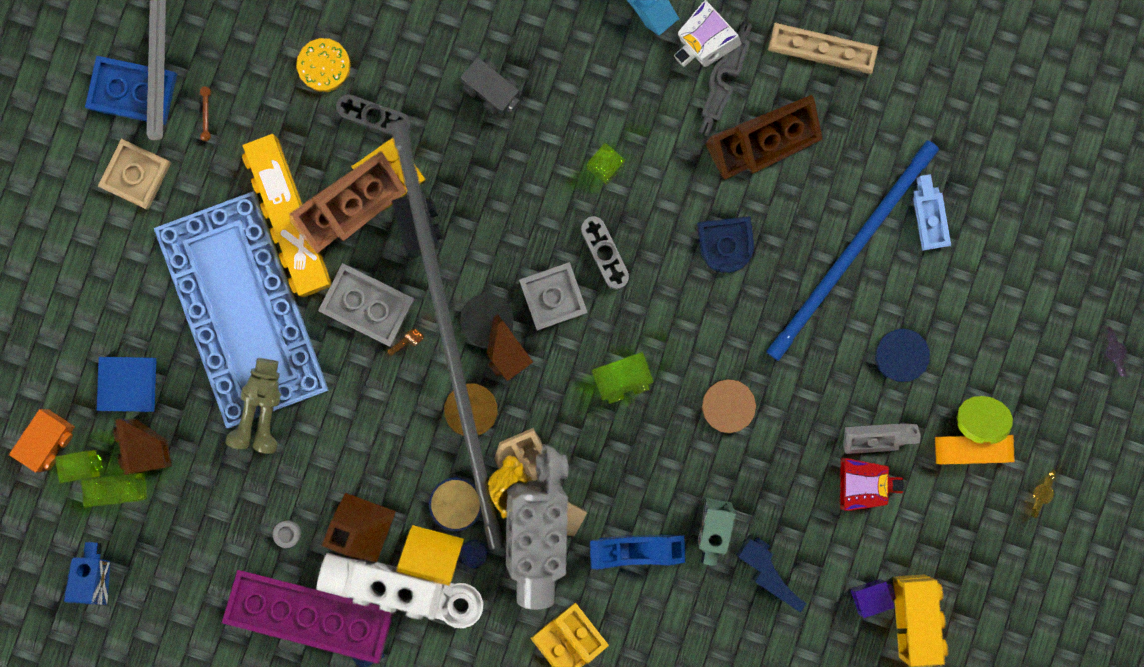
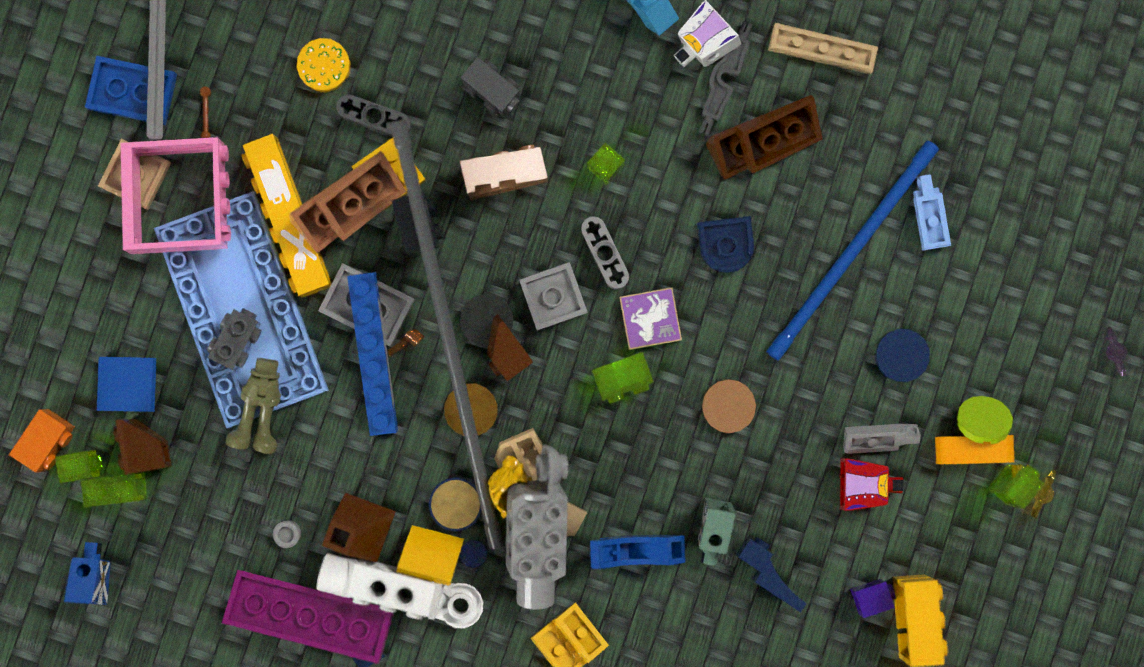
none -> bright pink window [121,137,231,254]
none -> dark grey brick [207,308,262,371]
none -> blue plate [347,272,398,436]
none -> wedge [460,145,548,200]
none -> tile [619,288,682,350]
none -> clear neon green brick [987,464,1045,509]

